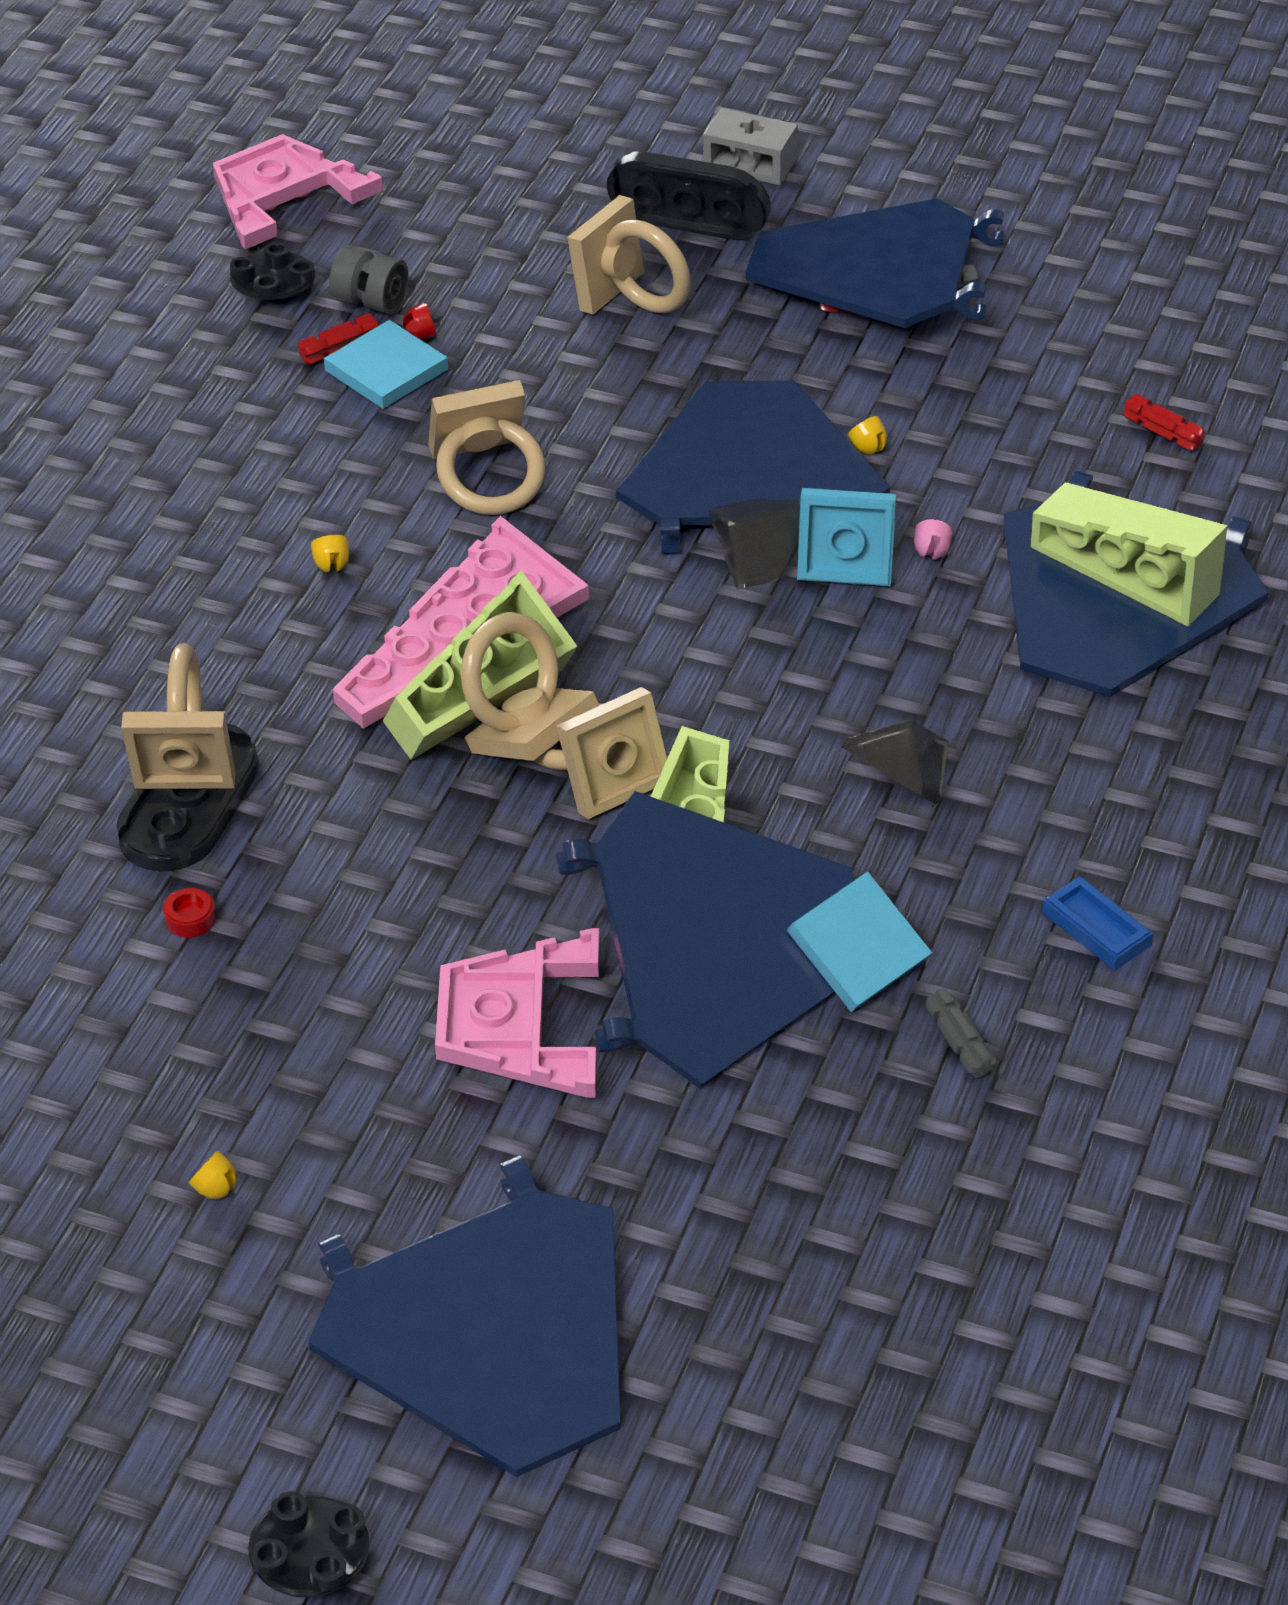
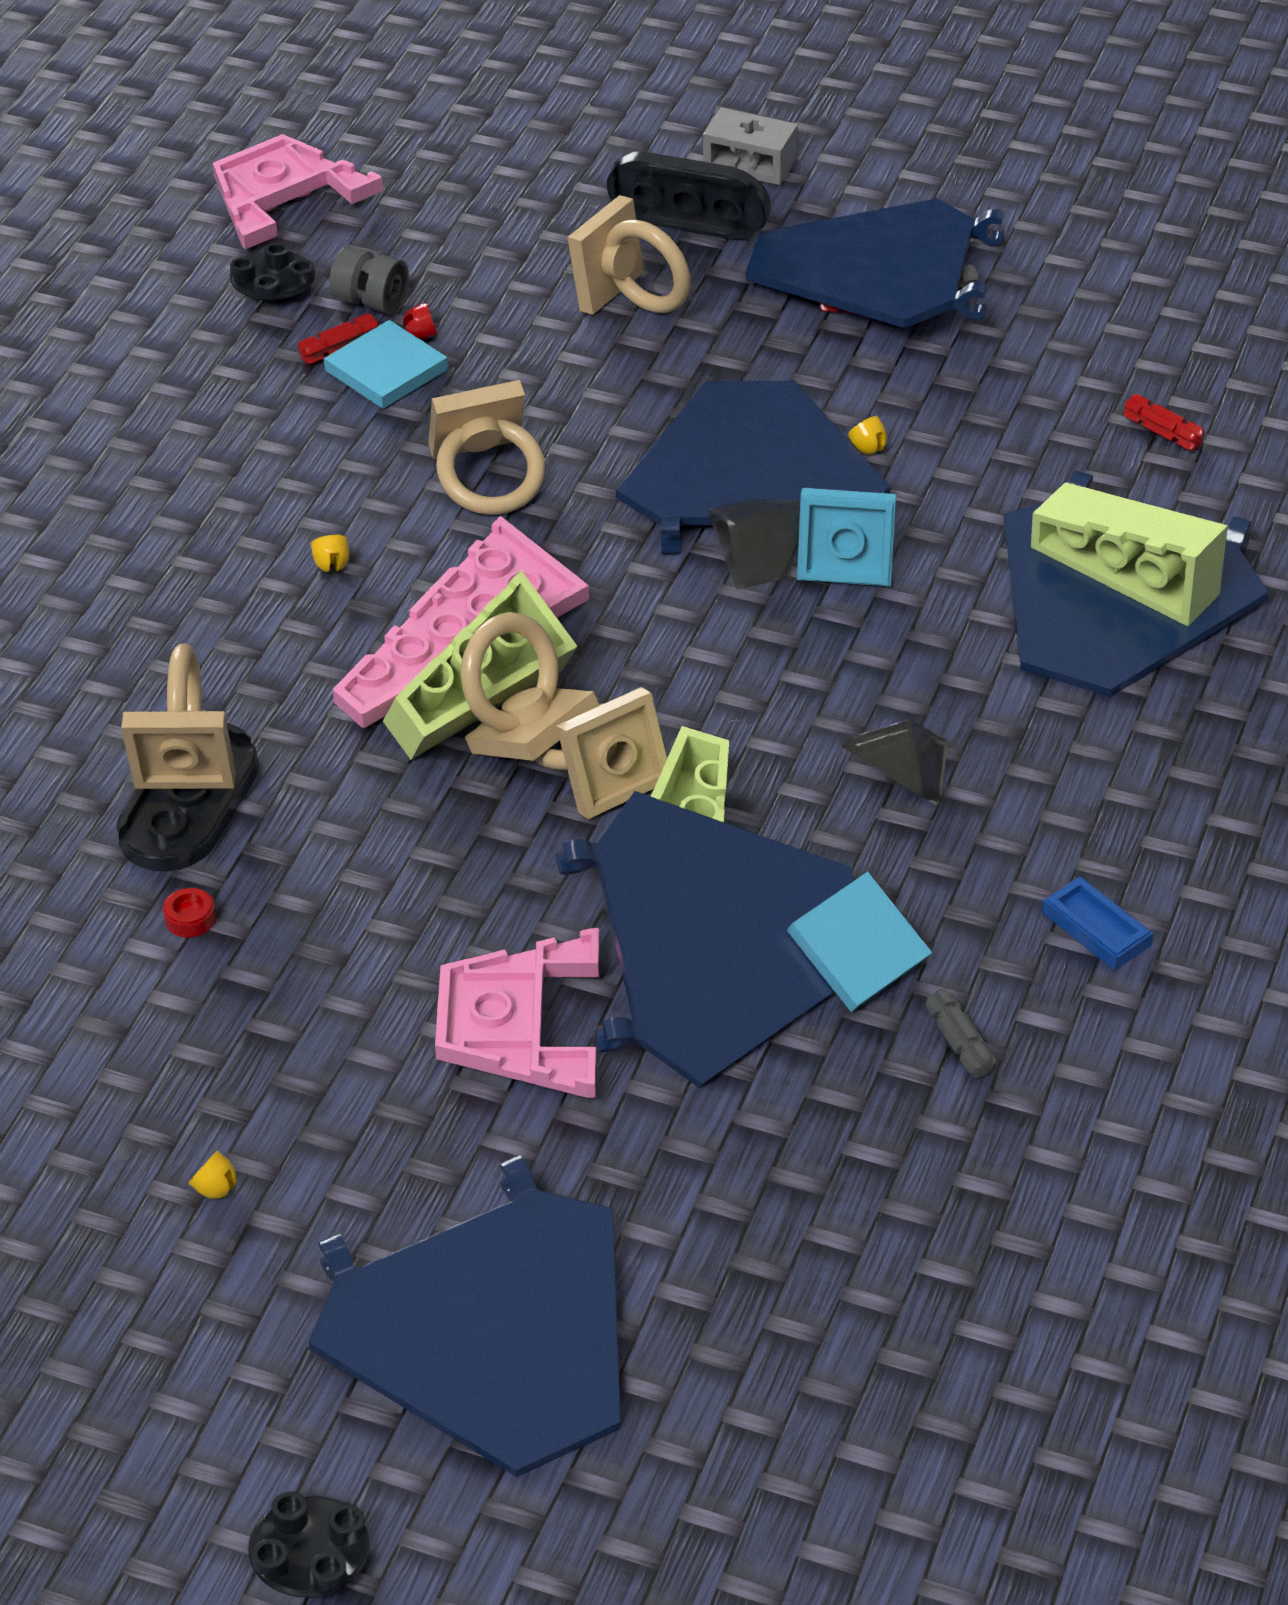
bright pink hinge [914,519,952,560] -> none

